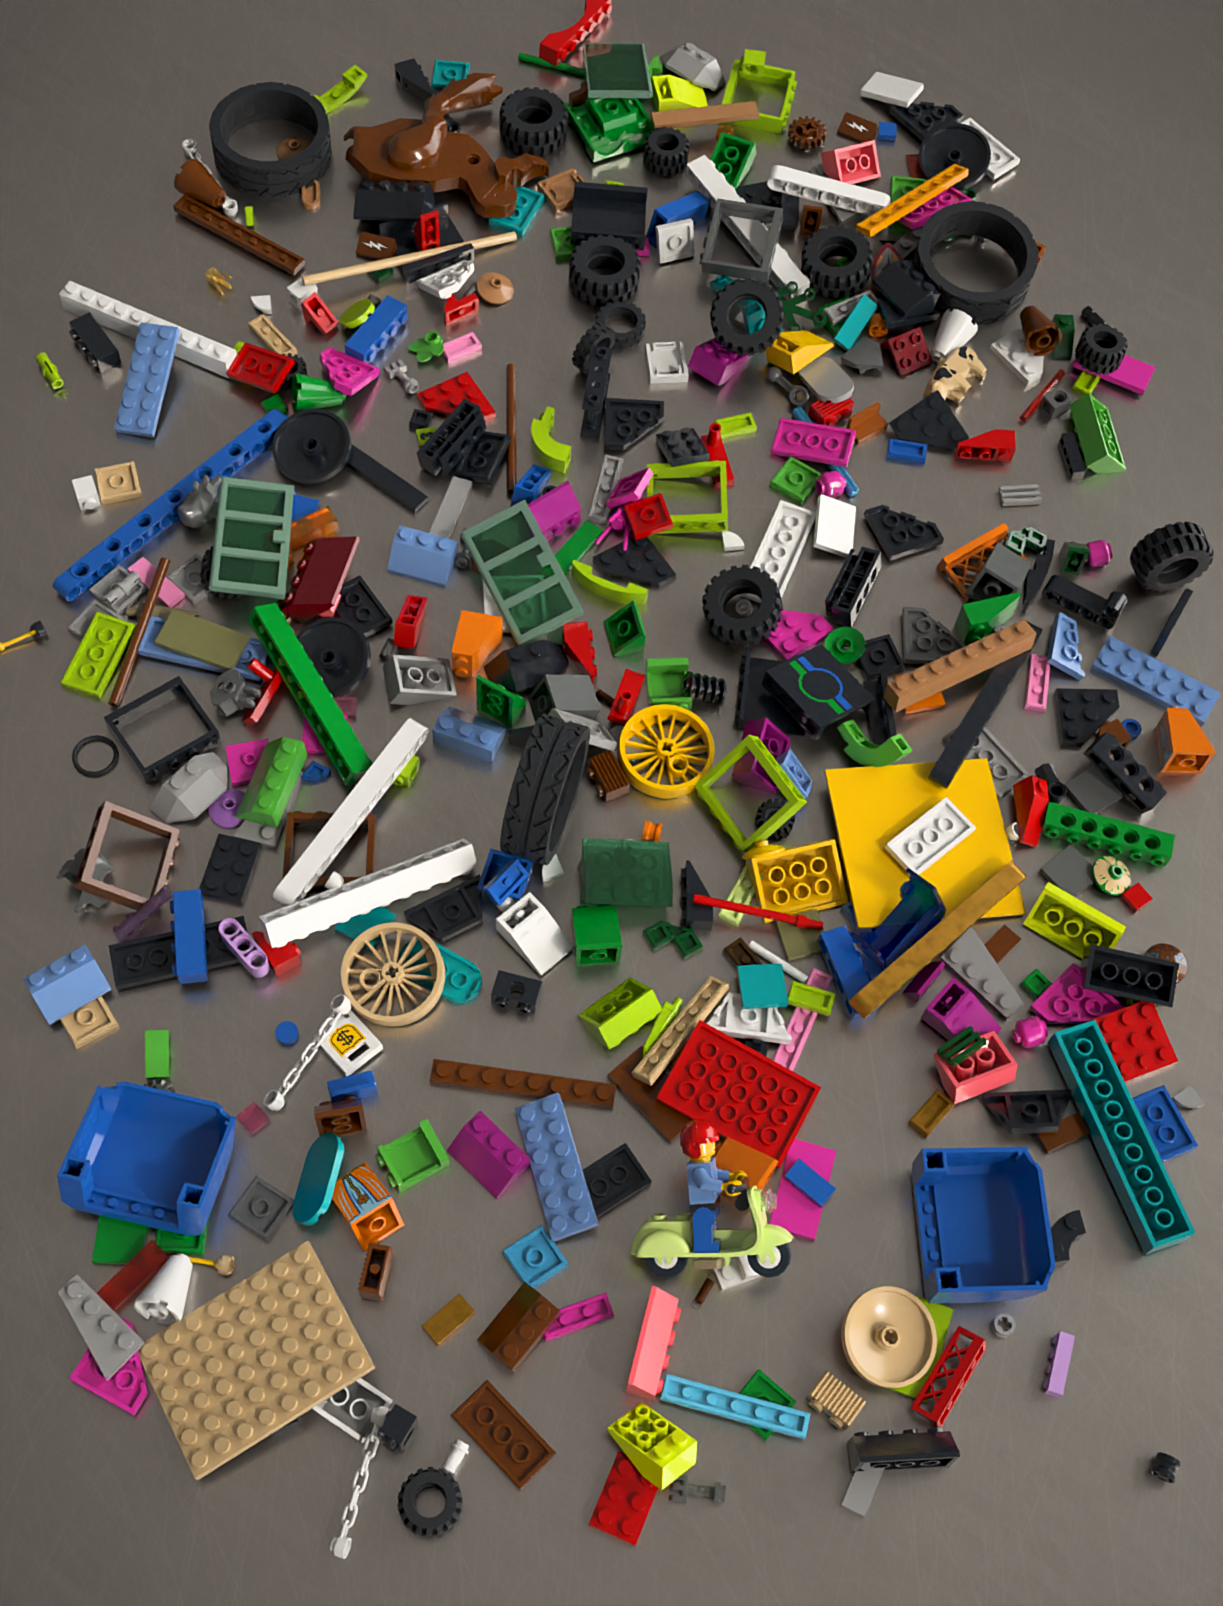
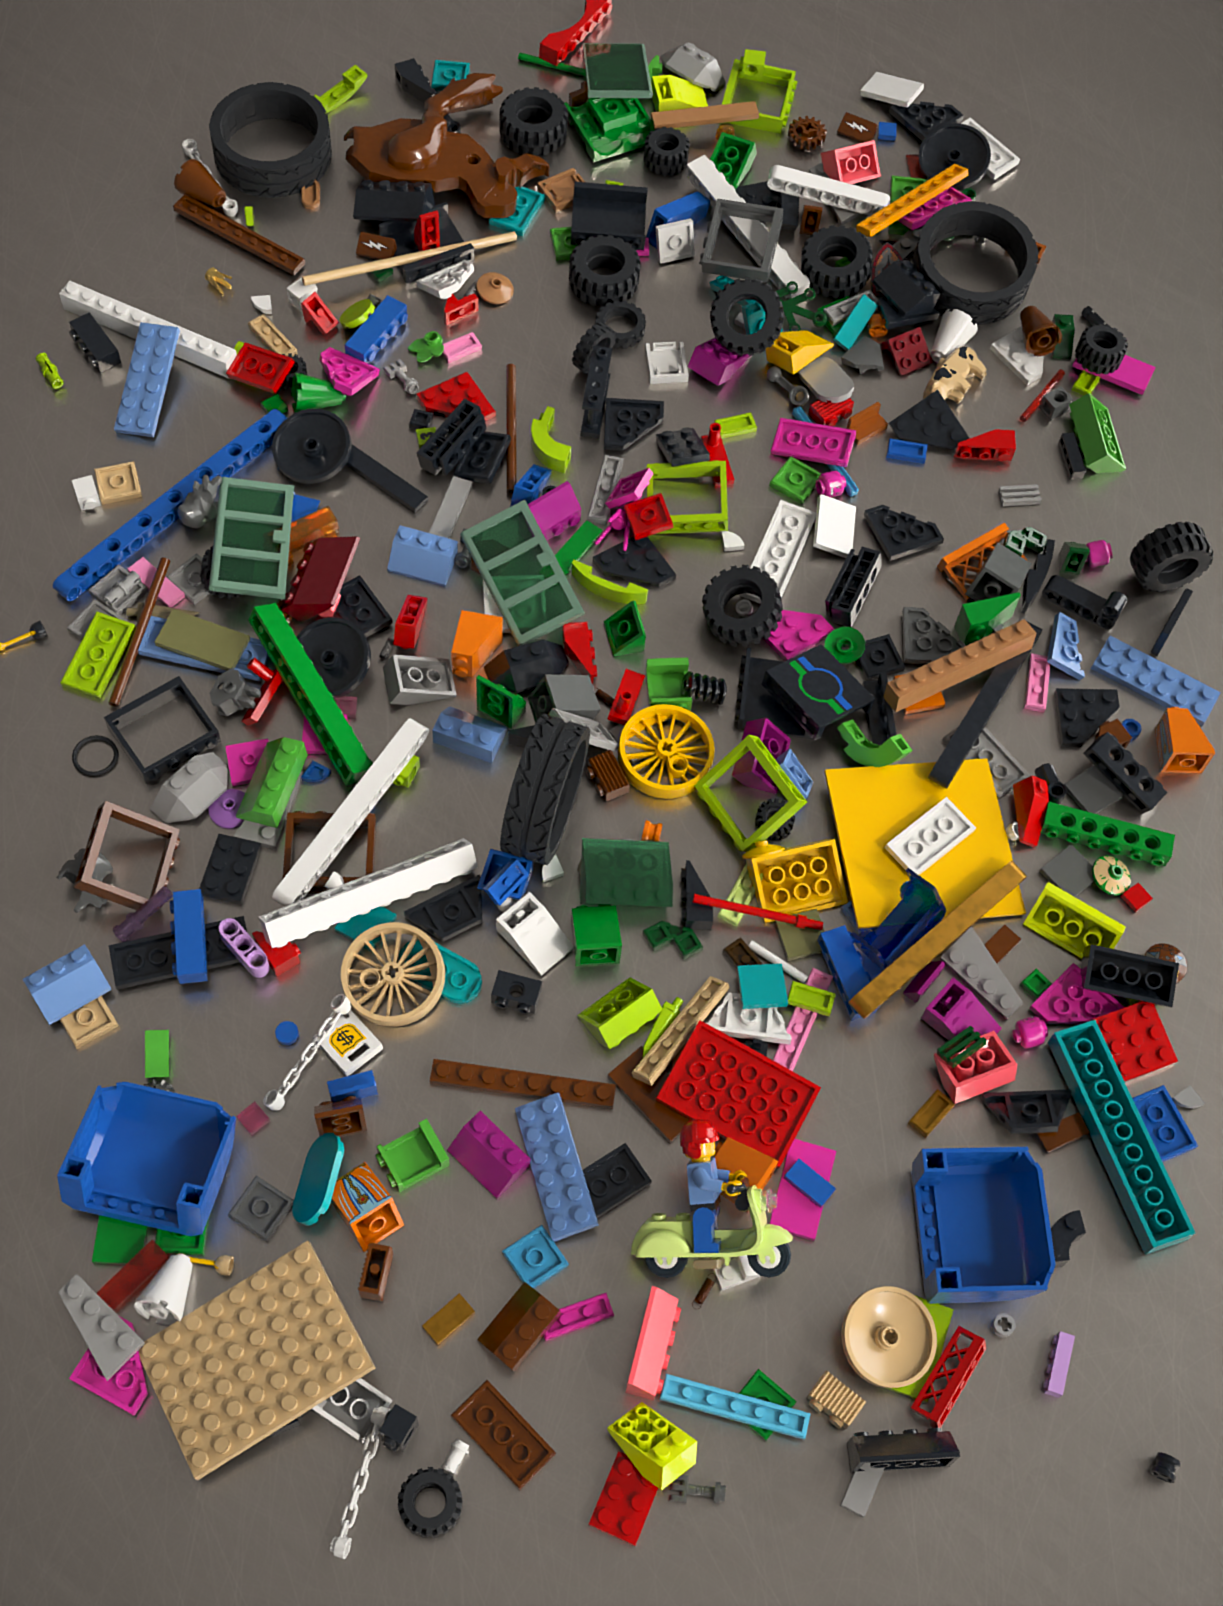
medium nougat dish [277,137,310,160] -> none

